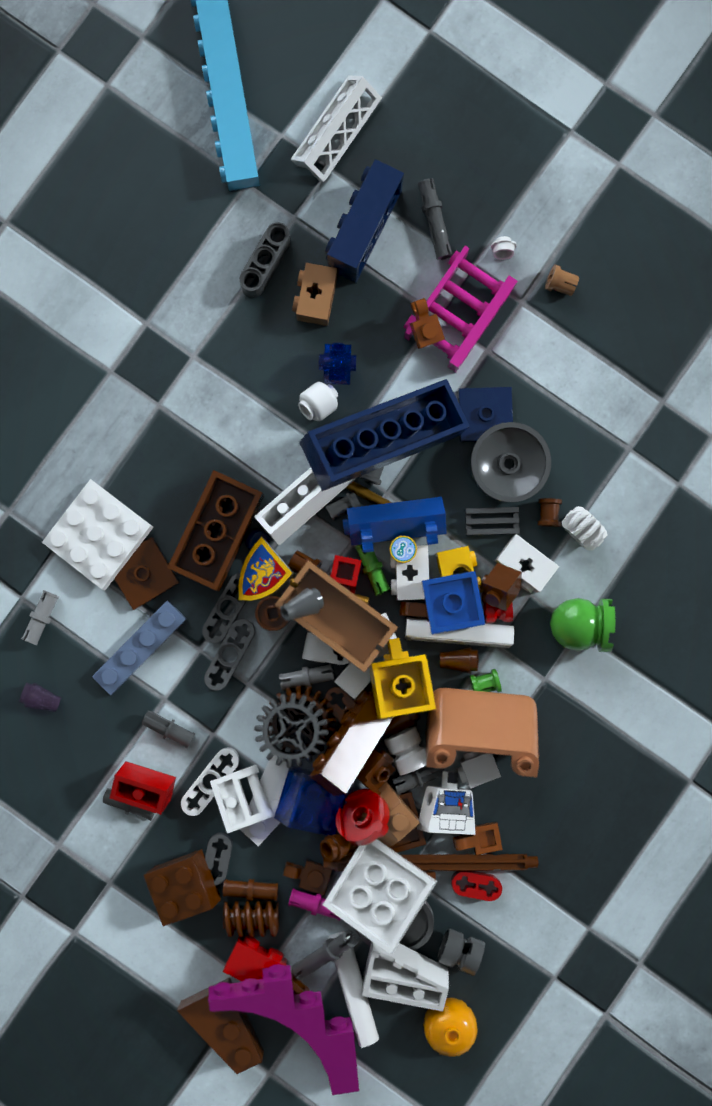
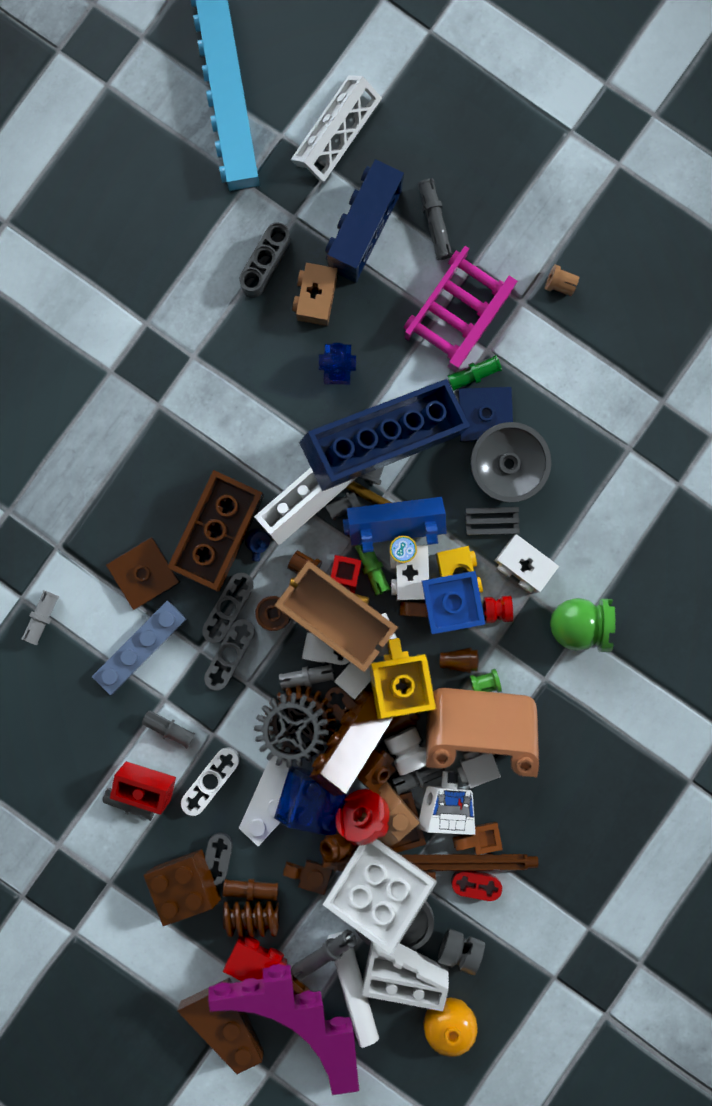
clear purple cone [19,682,62,712] -> none
white plate [42,479,153,590] -> none
white plate [210,765,274,834] -> none
shield [238,537,294,601] -> none
dark grey cone [280,588,324,621] -> none
dark pink pin [288,888,341,921] -> none
white head [298,382,338,421] -> none
white brick [405,617,514,648] -> none
dark orange plate [409,298,445,349] -> none
reddish brown brick [480,563,522,611] -> none
white plate [491,236,517,260] -> none
reddish brown bush [537,498,562,527] -> none
white gear [562,506,608,551] -> none
none -> green pin [447,355,502,391]

